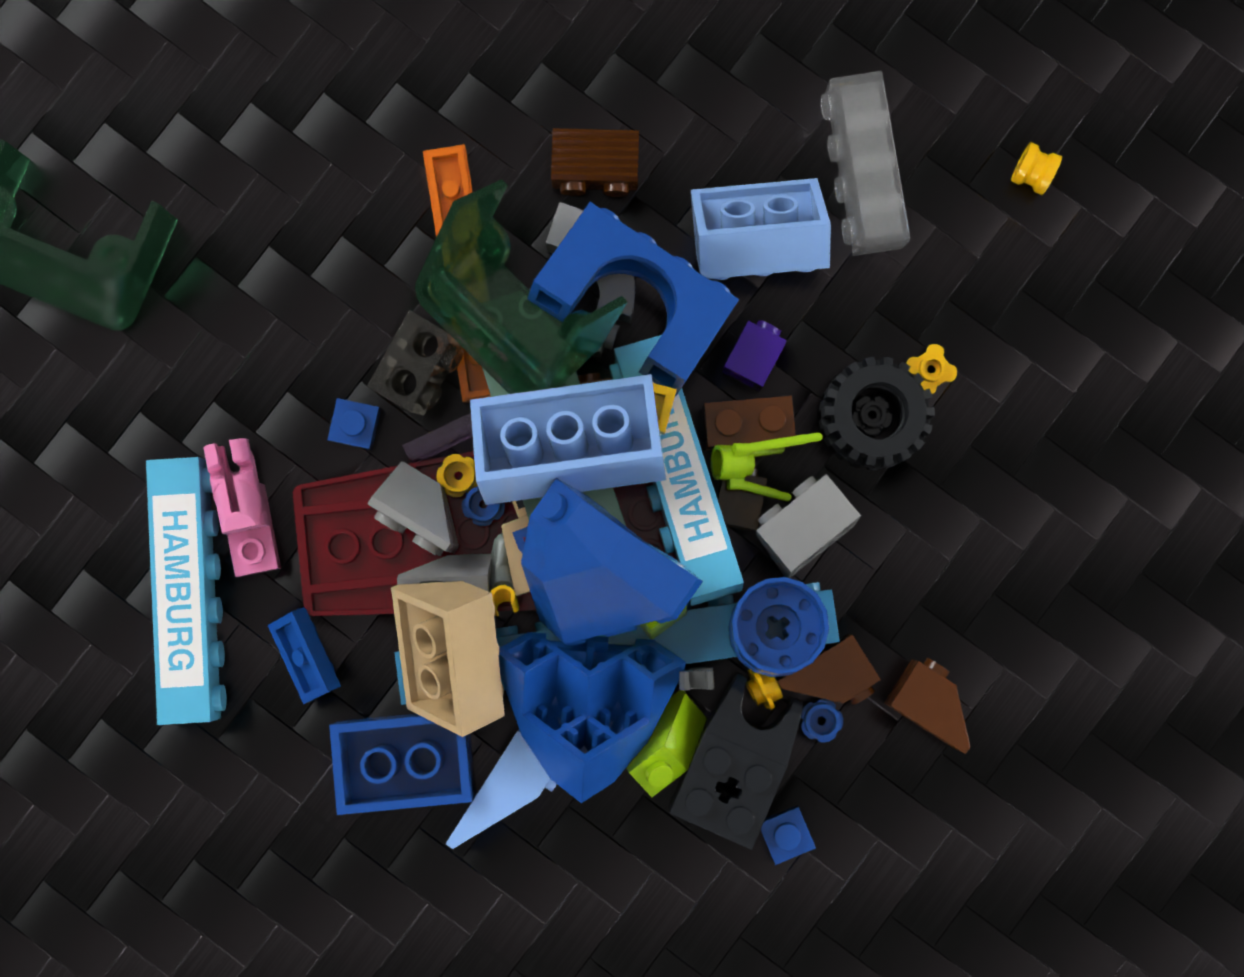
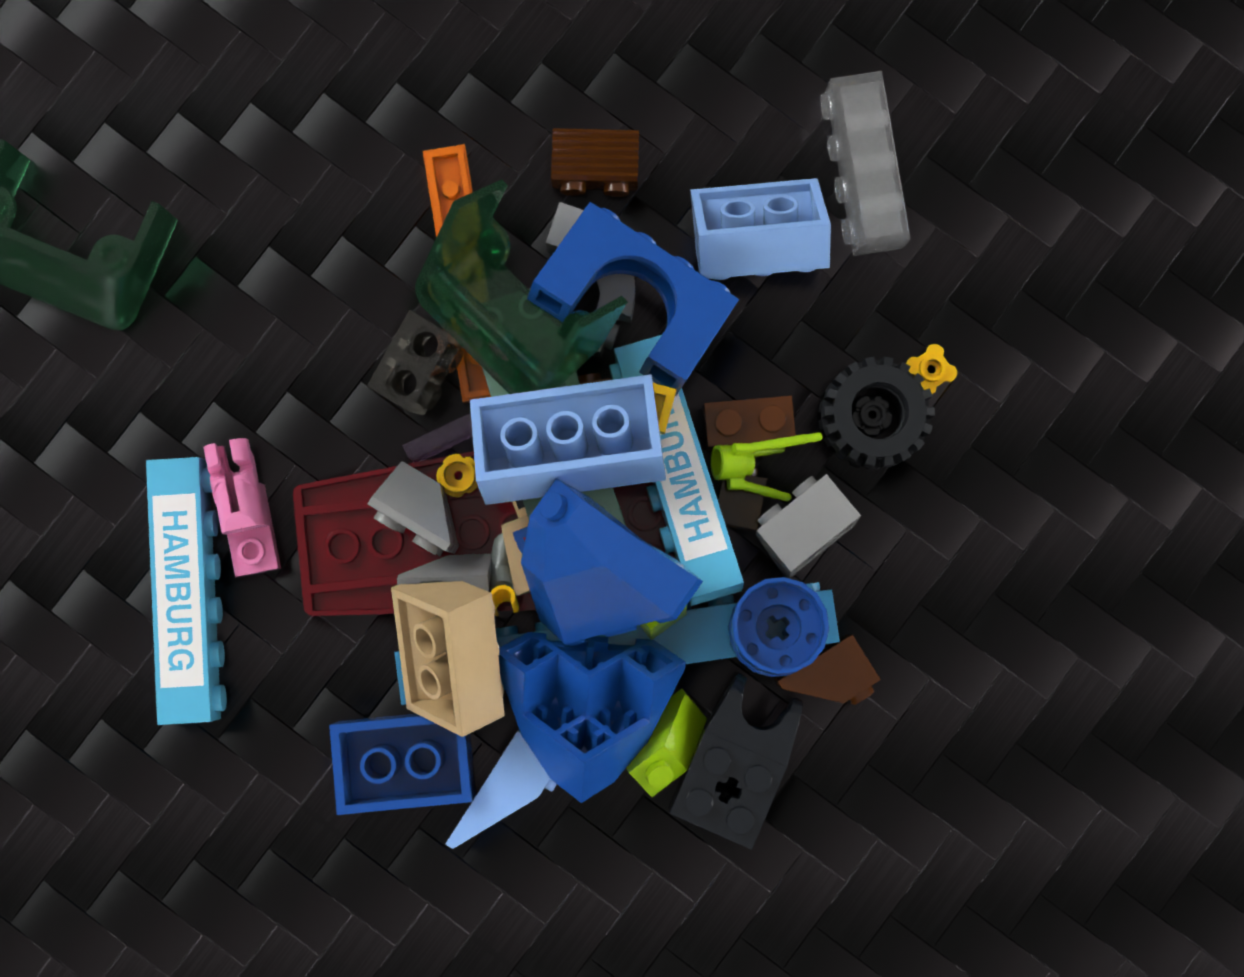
blue plate [268,607,341,704] -> none
blue plate [327,398,381,450] -> none
blue plate [462,486,505,526] -> none
dark grey bar [677,667,714,691] -> none
dark purple brick [722,320,787,392] -> none
yellow plate [745,669,783,710] -> none
blue plate [761,805,816,865] -> none
blue plate [801,699,844,742] -> none
reddish brown slope [884,658,971,754] -> none
yellow wheel [1011,142,1062,195] -> none

